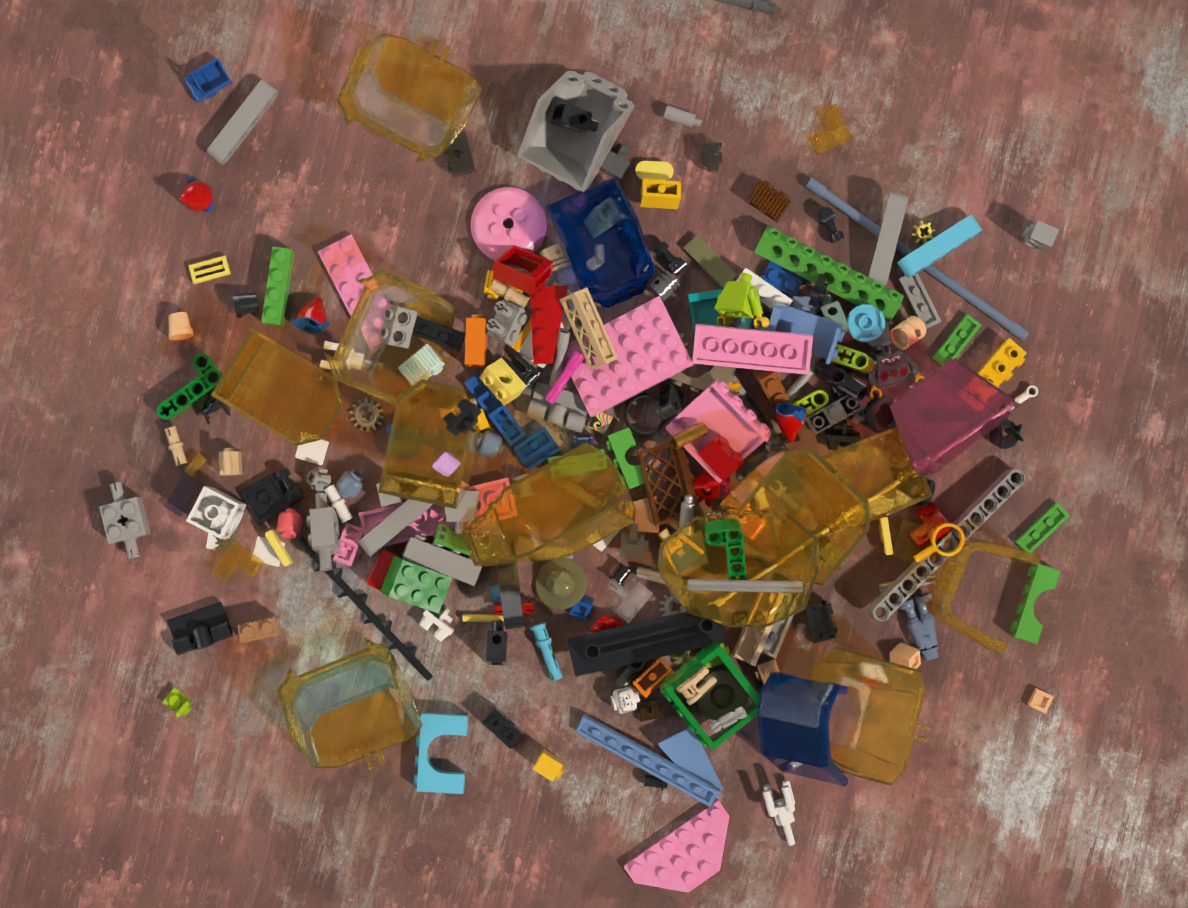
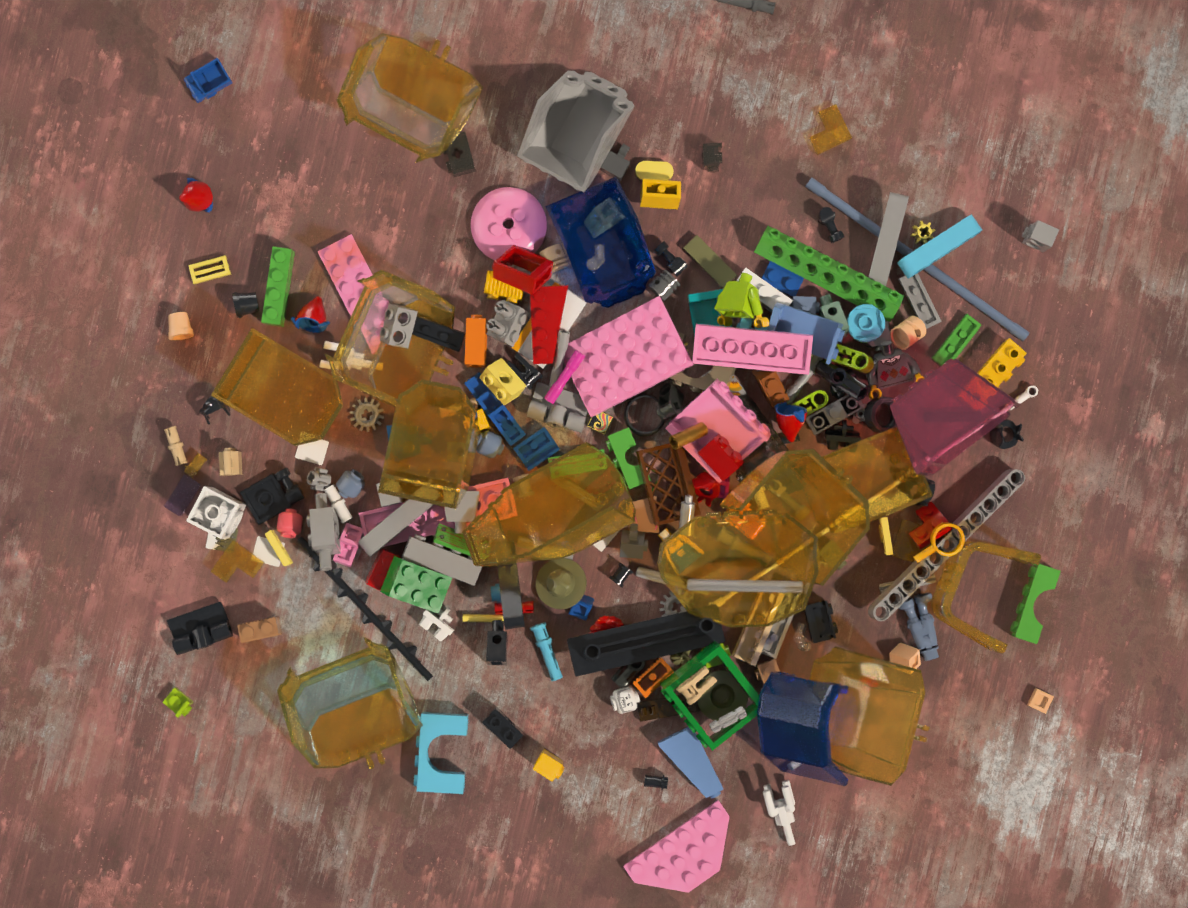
light grey brick [99,482,151,559] -> none
green beam [157,353,224,420] -> none
light grey beam [207,80,279,165] -> none
light aqua brick [398,344,445,388] -> none
lavender slope [432,452,461,477] -> none
black hips [443,399,482,436] -> none
tan pin [490,279,529,308] -> none
black torso [550,103,599,133] -> none
tan fence [560,288,618,370] -> none
dark blue bush [574,433,593,451] -> none
medium blue tile [575,714,720,807] -> none
clear brick [606,577,653,623] -> none
light grey cylinder [663,105,702,128] -> none
green beam [704,518,747,593] -> none
reddish brown brick [746,181,791,223] -> none
black plate [808,274,828,307] -> none
bright green tile [1014,502,1070,555] -> none

